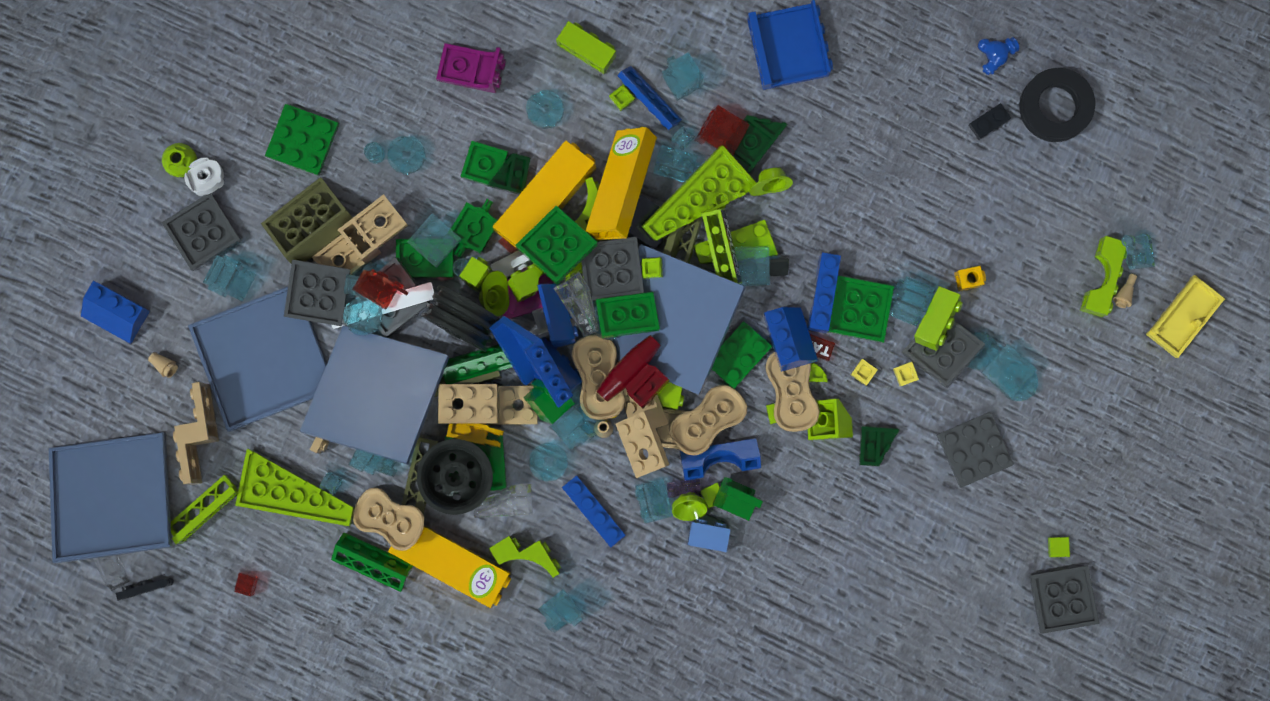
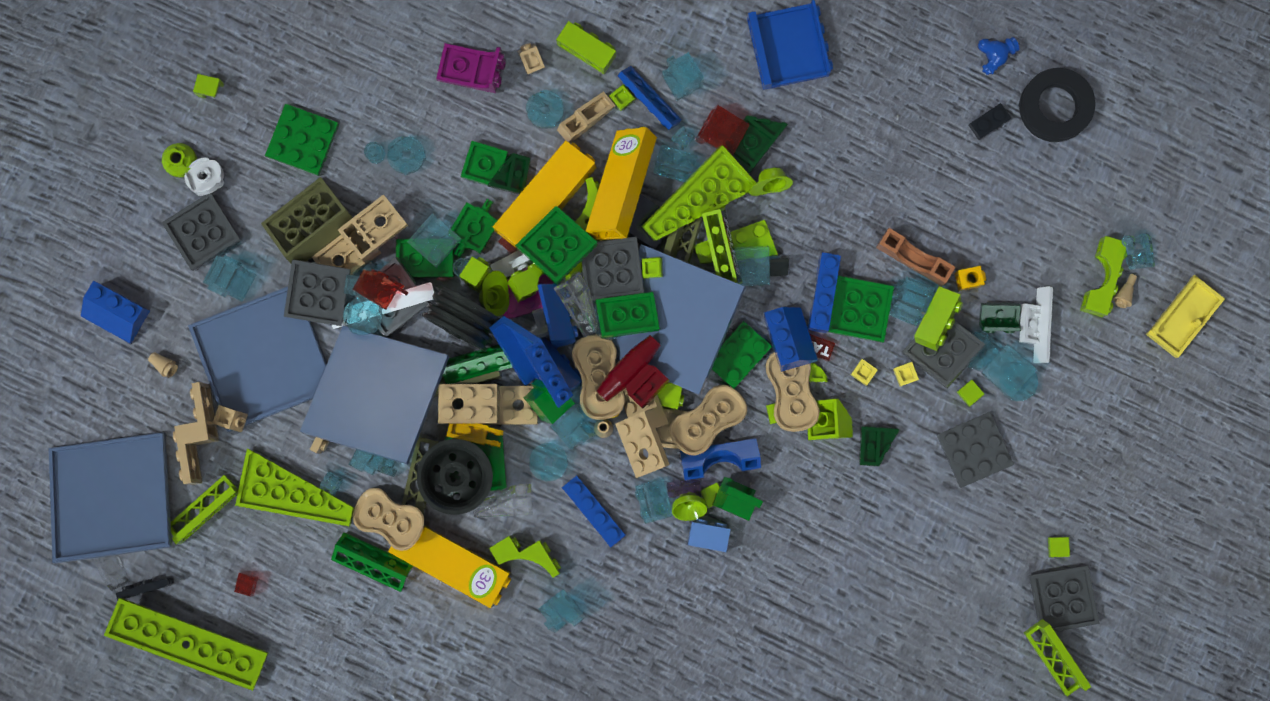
none -> lime piece [104,598,269,691]
none -> lime panel [193,74,224,99]
none -> tan bracket [213,405,248,432]
none -> tan bracket [517,43,545,74]
none -> tan slope [557,91,616,143]
none -> nougat arch [876,228,955,287]
none -> lime tile [956,380,984,407]
none -> dark green bracket [979,303,1021,333]
none -> white bracket [1019,286,1053,364]
none -> lime fence [1024,619,1091,696]

